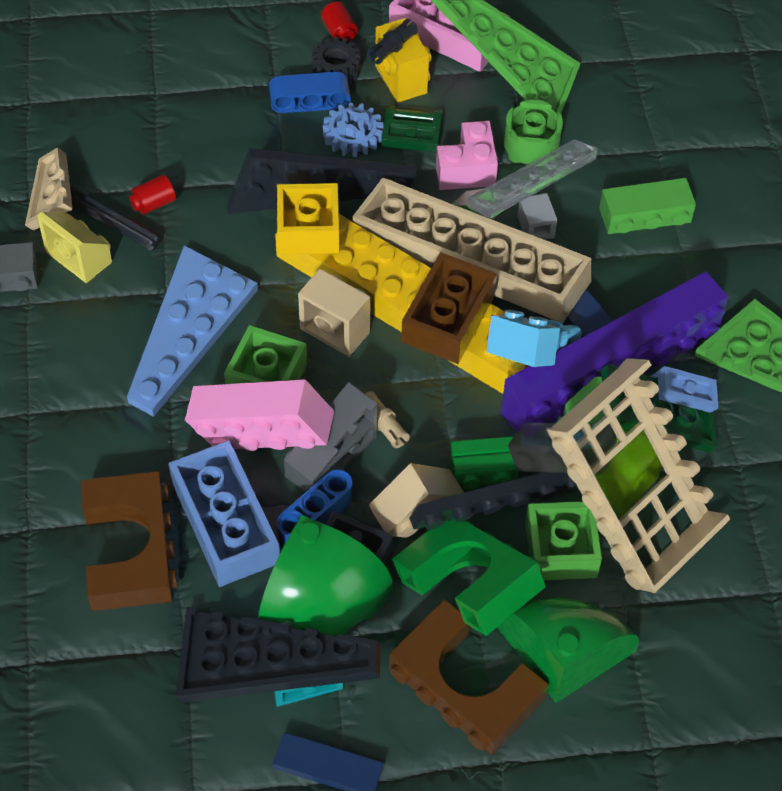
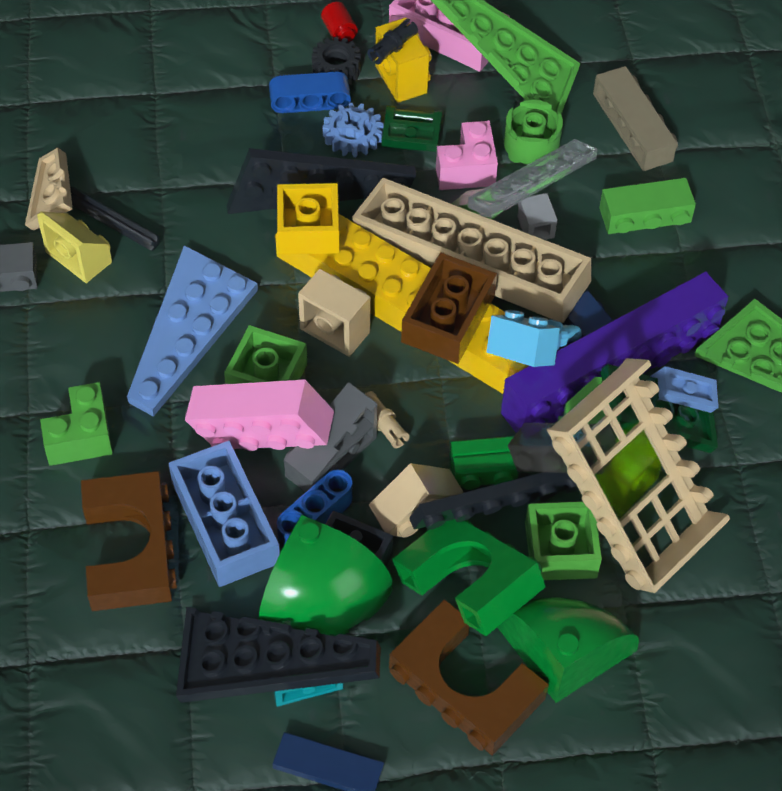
red brick [129,174,176,215] -> none
none -> bright green brick [40,382,113,466]
none -> dark tan brick [593,66,678,171]

